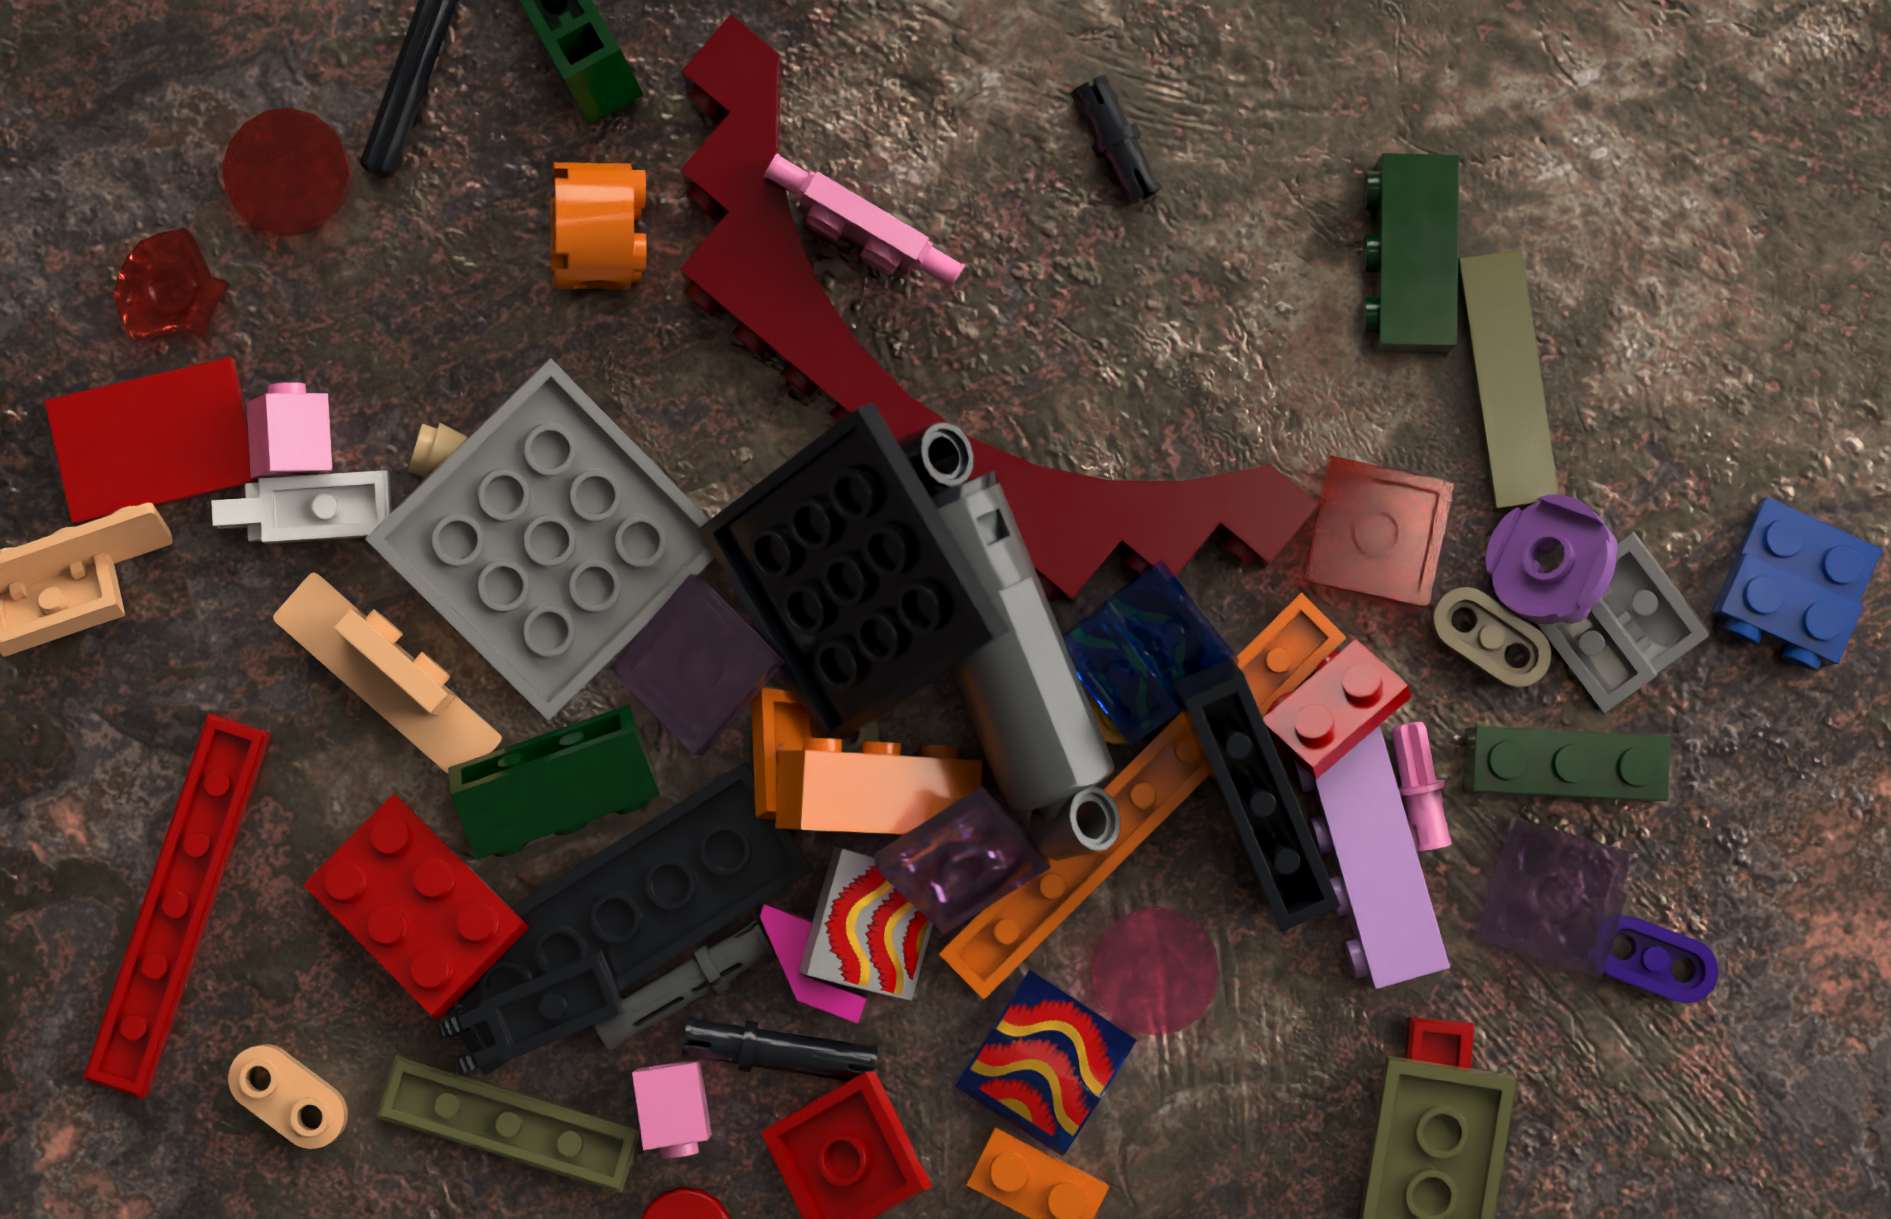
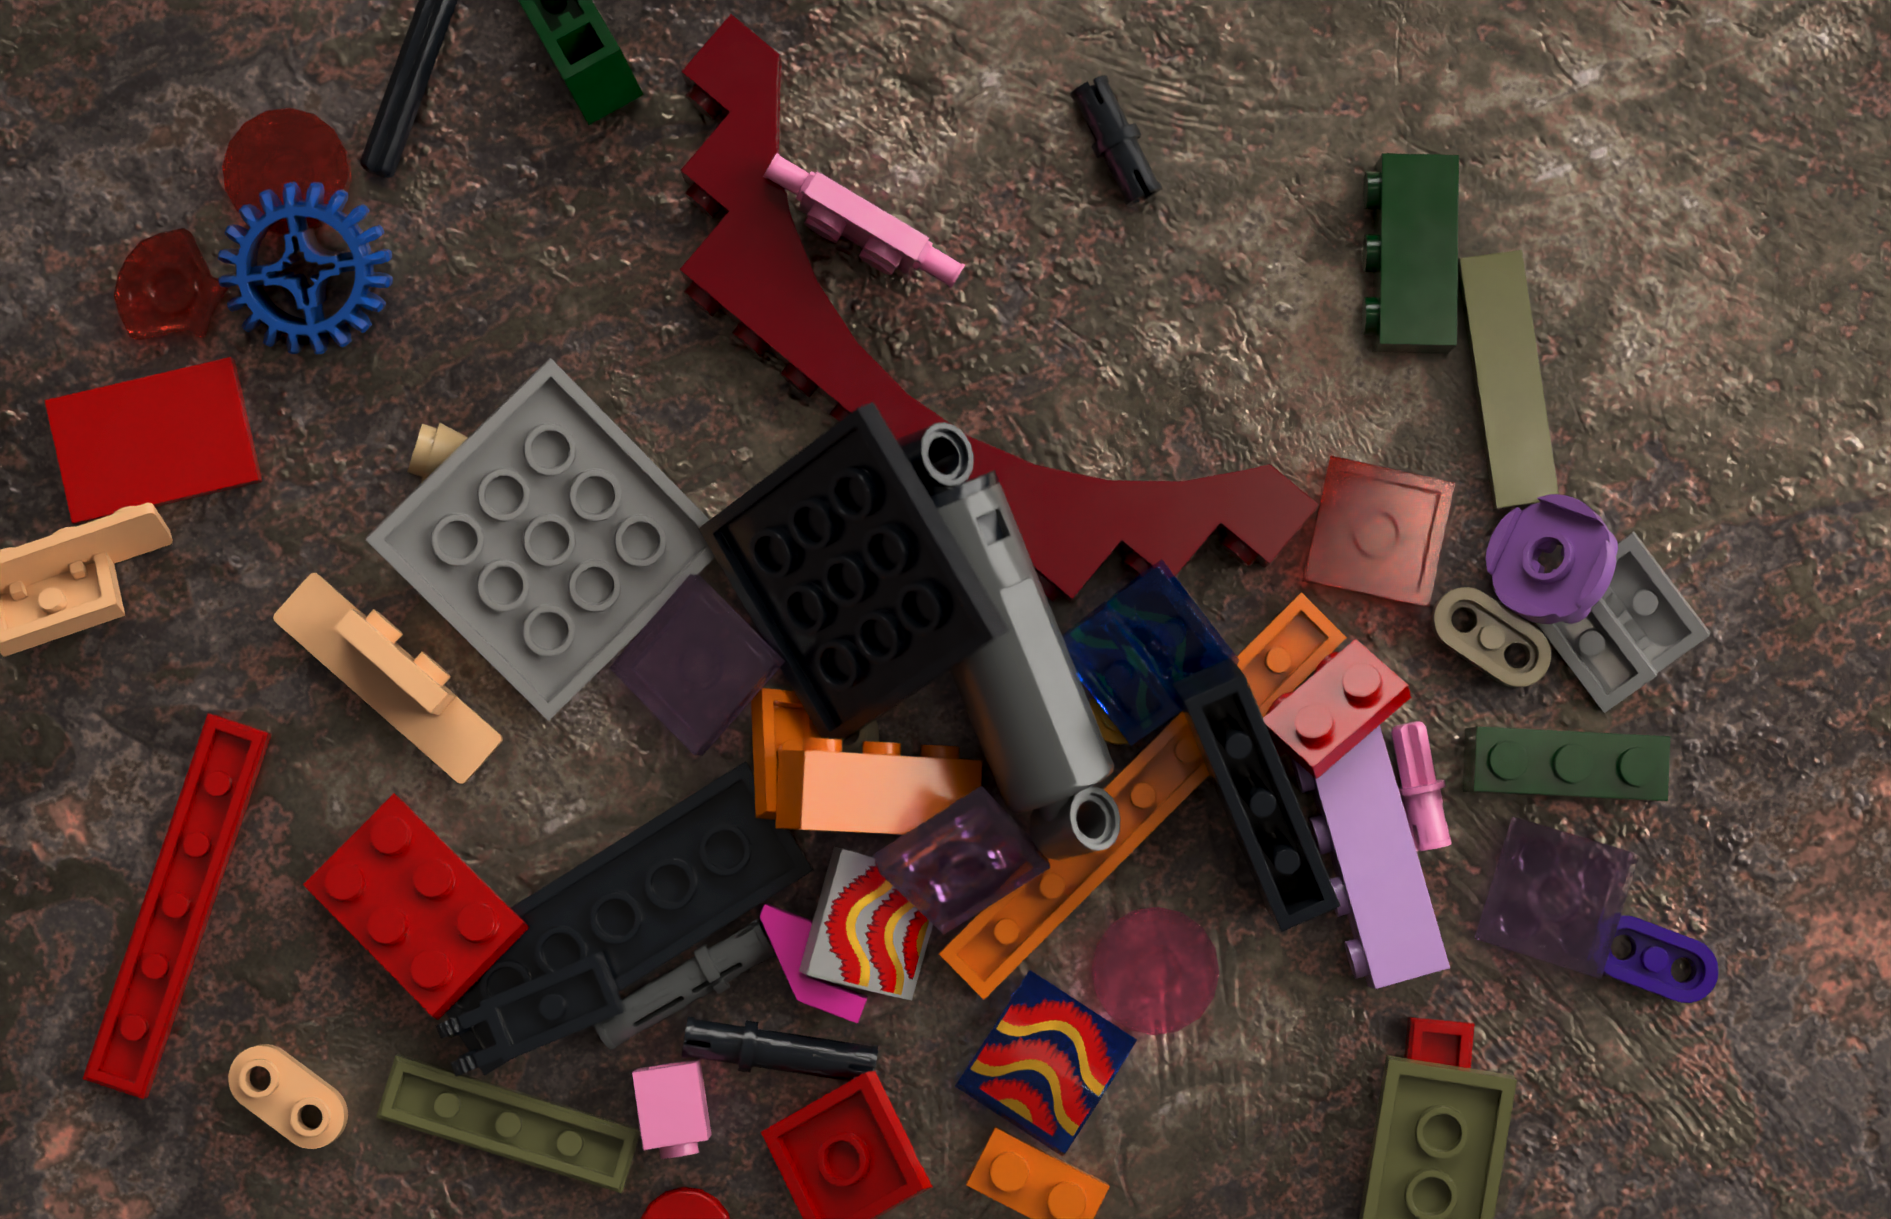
white hinge [211,471,392,544] -> none
bright pink brick [247,383,332,478] -> none
dark green brick [448,704,660,860] -> none
orange brick [550,162,647,290] -> none
blue plate [1710,497,1883,671] -> none
none -> blue gear [218,182,393,354]

